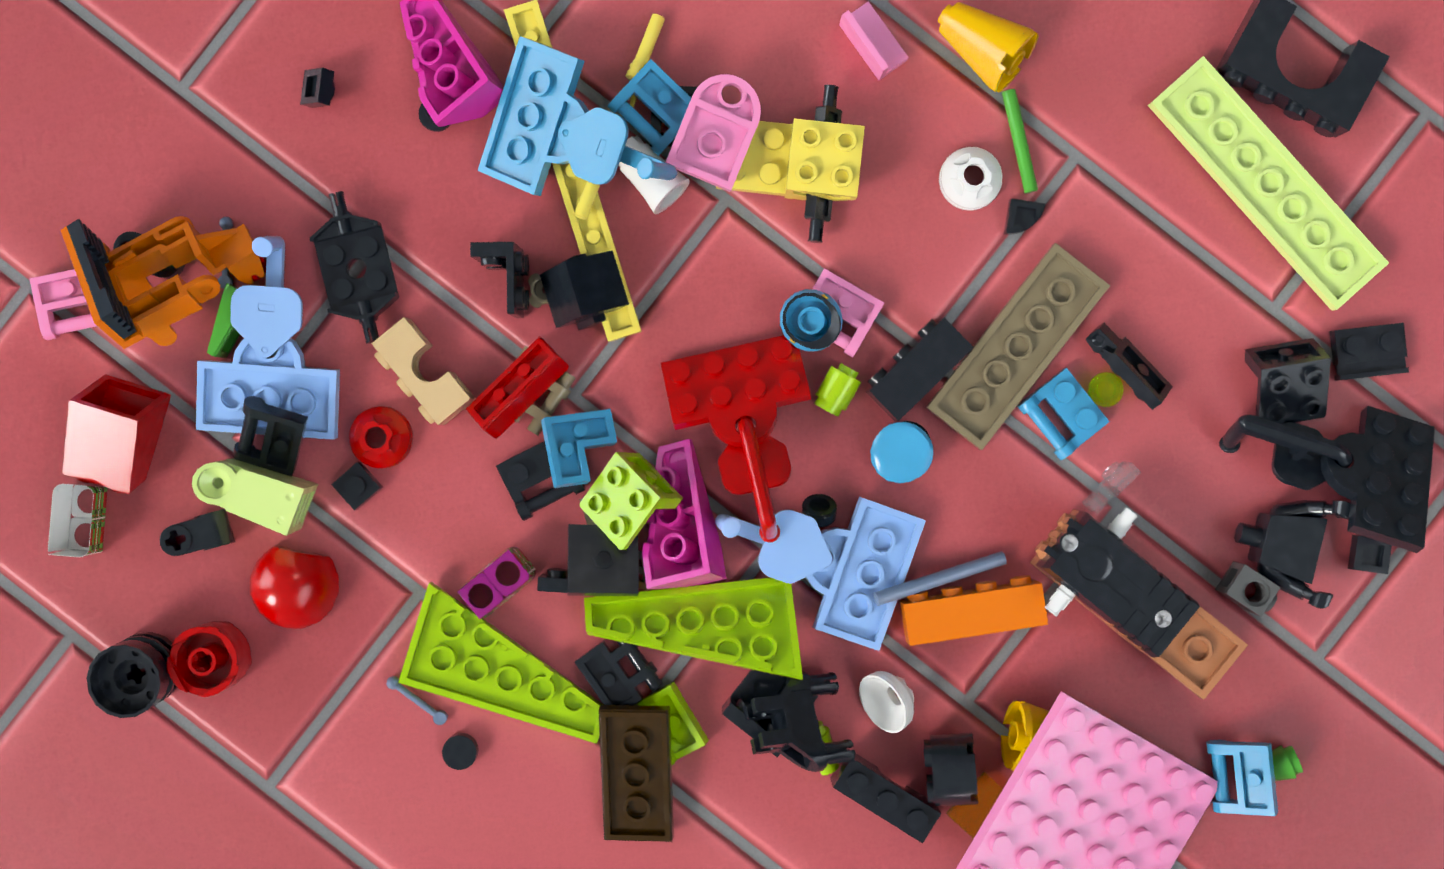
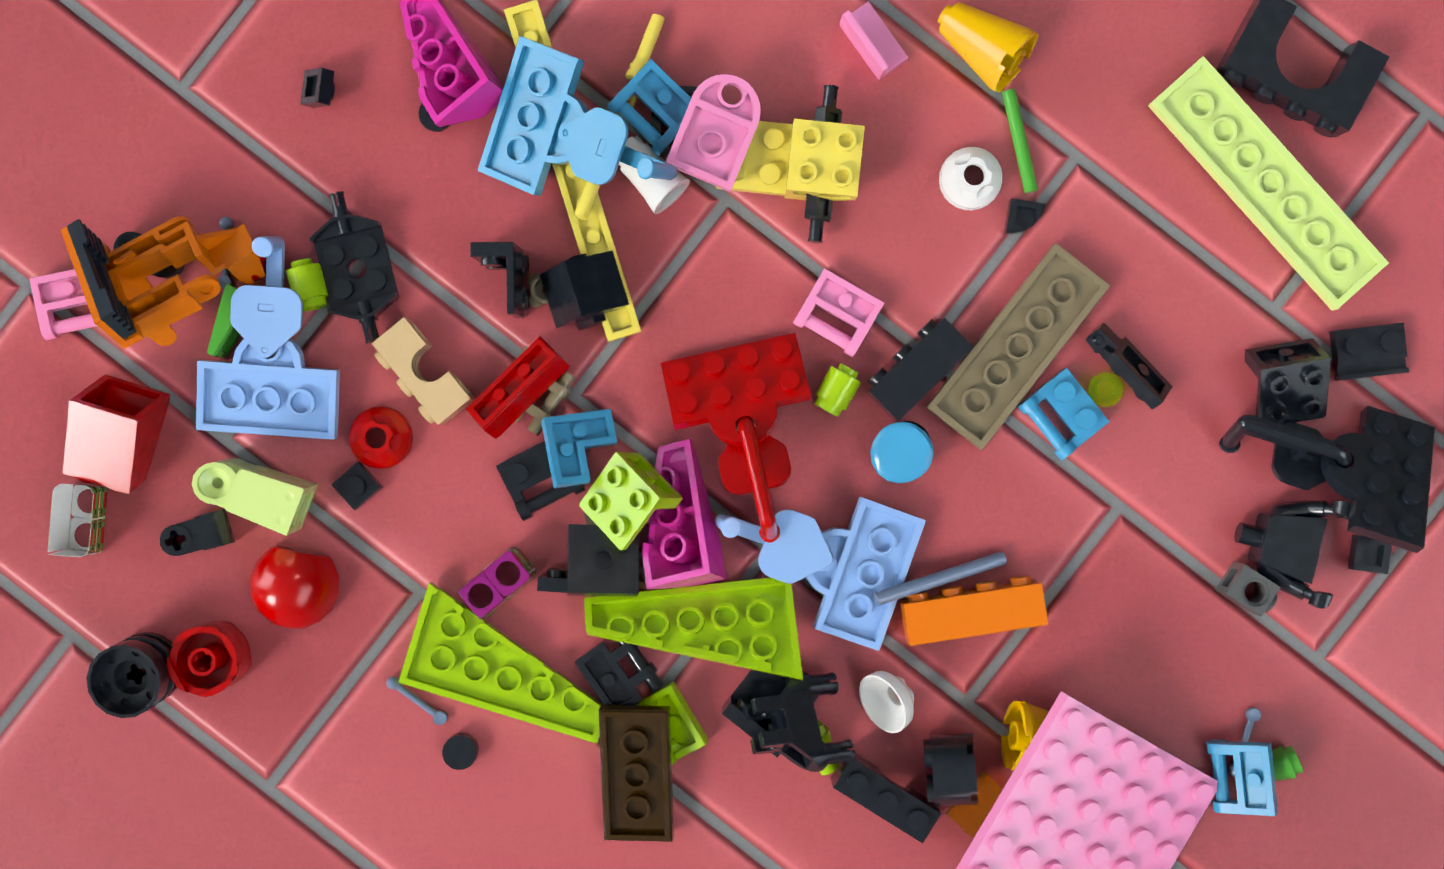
black plate [233,396,308,477] -> none
dark azure piece [780,289,843,351] -> none
black tile [802,494,837,527] -> none
black piece [1030,508,1248,700] -> none
clear plate [1082,461,1141,514] -> none
none -> lime brick [285,258,329,312]
none -> sand blue hinge [1228,707,1261,777]

